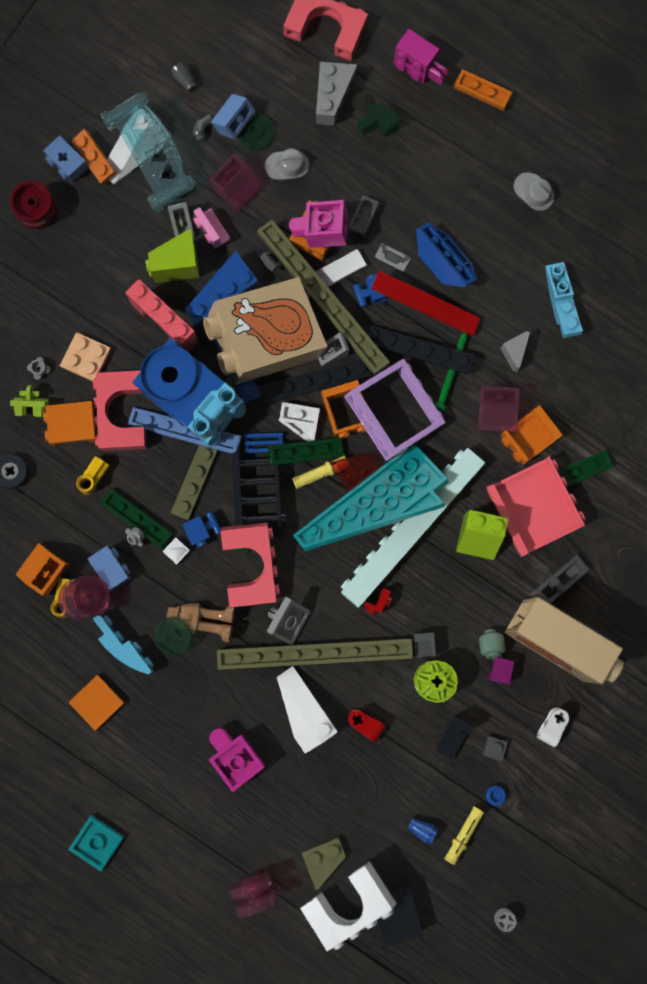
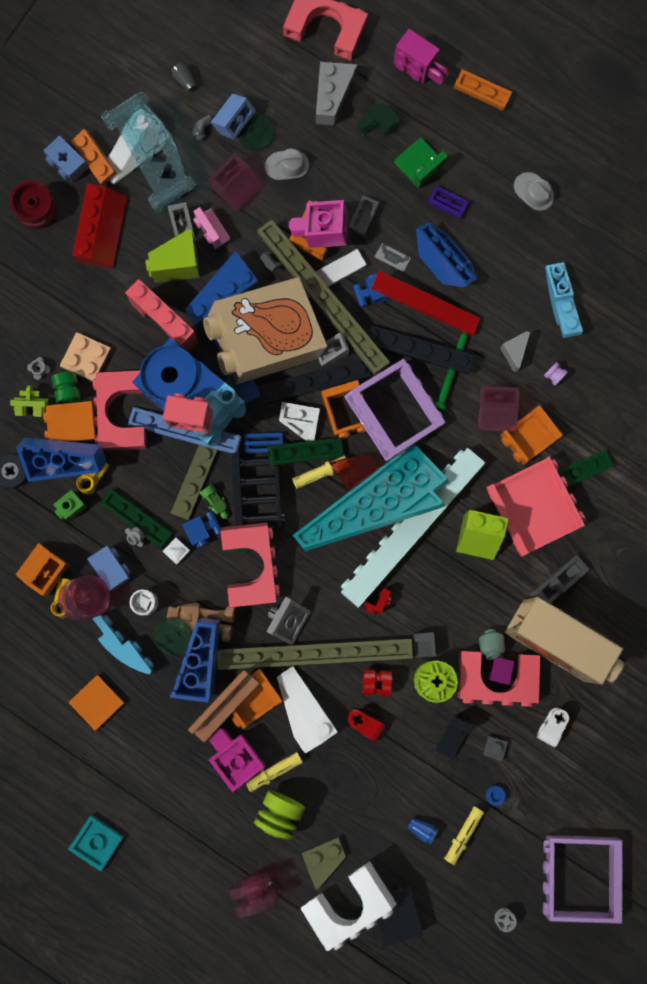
none -> blue wedge [16,437,107,482]
none -> green wheel [51,372,81,404]
none -> bright green brick [53,490,87,521]
none -> red slope [72,184,128,268]
none -> white wheel [130,590,159,616]
none -> coral brick [163,394,214,434]
none -> blue wedge [170,618,221,703]
none -> nougat fence [188,670,259,742]
none -> bright green piece [200,484,229,519]
none -> orange panel [232,669,283,729]
none -> light yellow pin [246,752,303,792]
none -> lime wheel [254,790,306,840]
none -> red wheel [362,669,392,697]
none -> green bracket [394,138,448,188]
none -> dark purple tile [427,185,469,219]
none -> coral arch [458,651,540,707]
none -> lavender window [543,835,622,923]
none -> lavender wheel [544,362,568,386]

